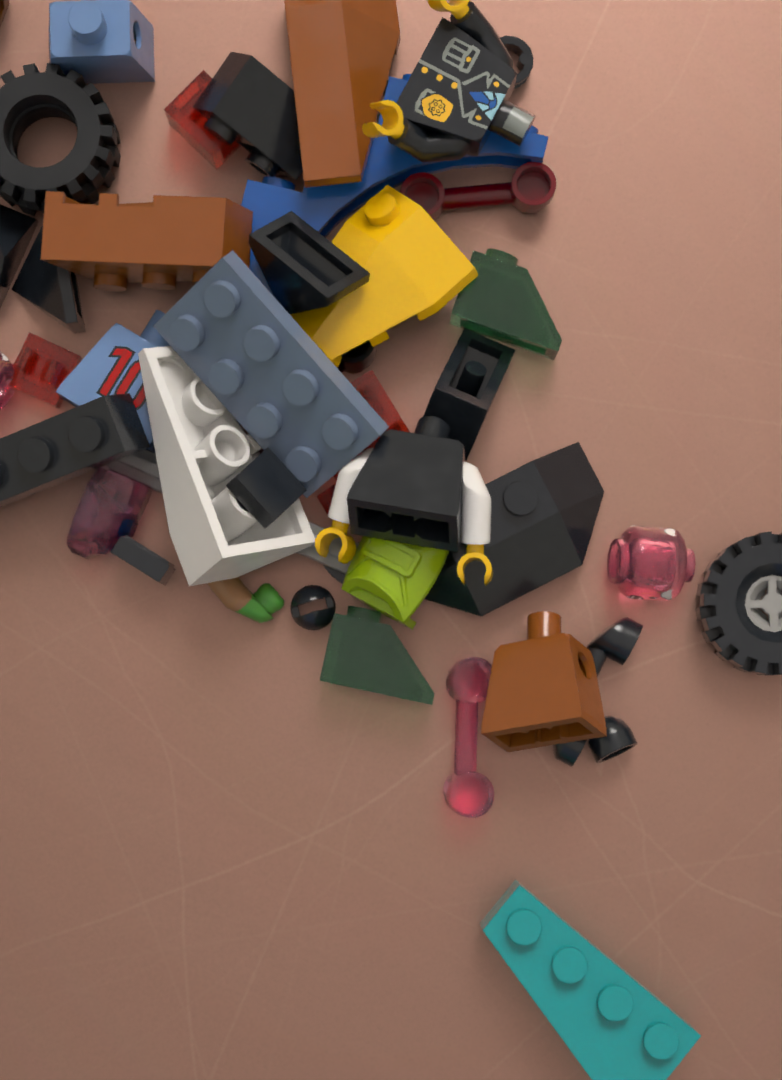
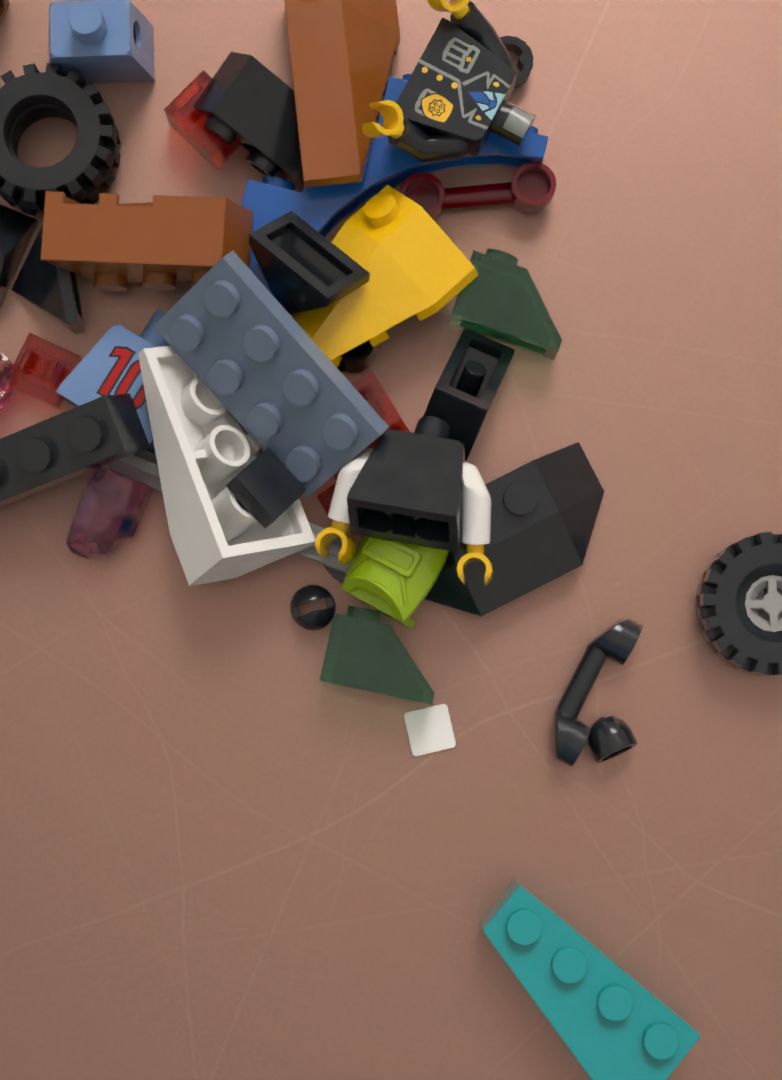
black tile [111,535,176,585] -> none
arm [206,577,284,623] -> none
clear pink bar [443,657,494,818] -> none
dark orange torso [481,611,607,752] -> none
clear pink head [607,526,696,601] -> none
none -> white sticker [404,704,456,756]

